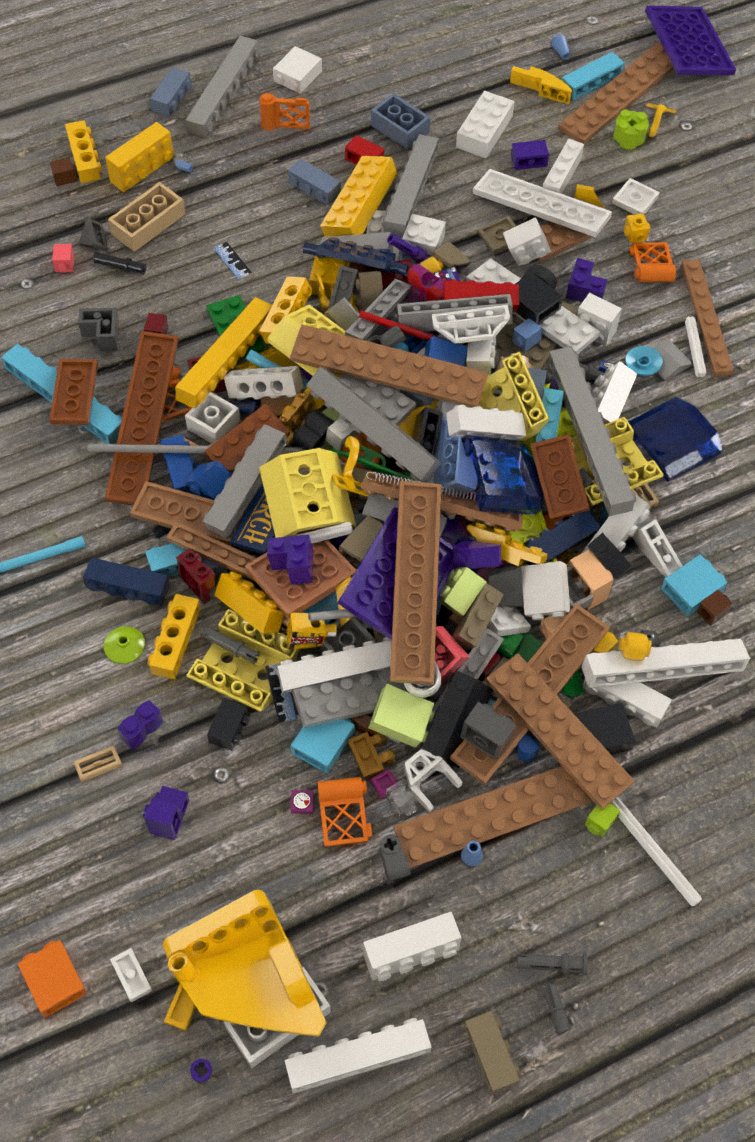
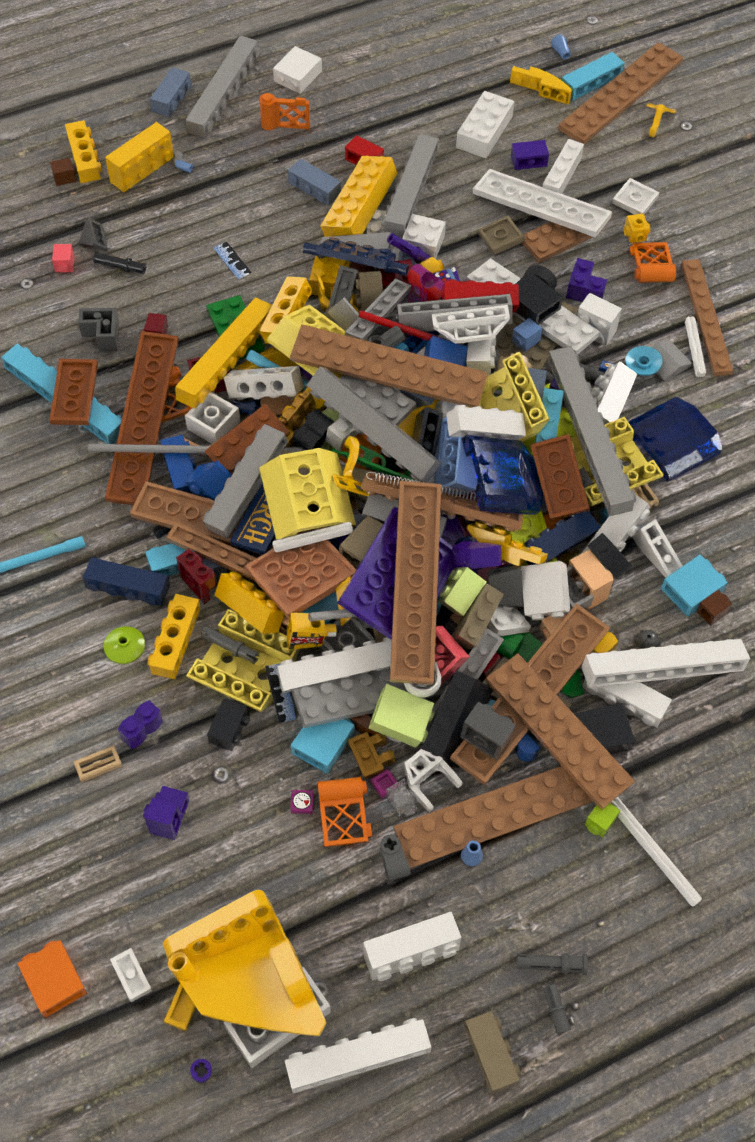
tan brick [108,182,186,252] -> none
dark purple brick [267,535,314,584] -> none
sand blue brick [371,93,430,150] -> none
dark tan slope [432,241,472,268] -> none
white brick [503,217,551,266] -> none
yellow slope [575,184,605,209] -> none
lime brick [613,110,649,149] -> none
yellow head [618,632,652,661] -> none
dark purple plate [645,6,736,76] -> none

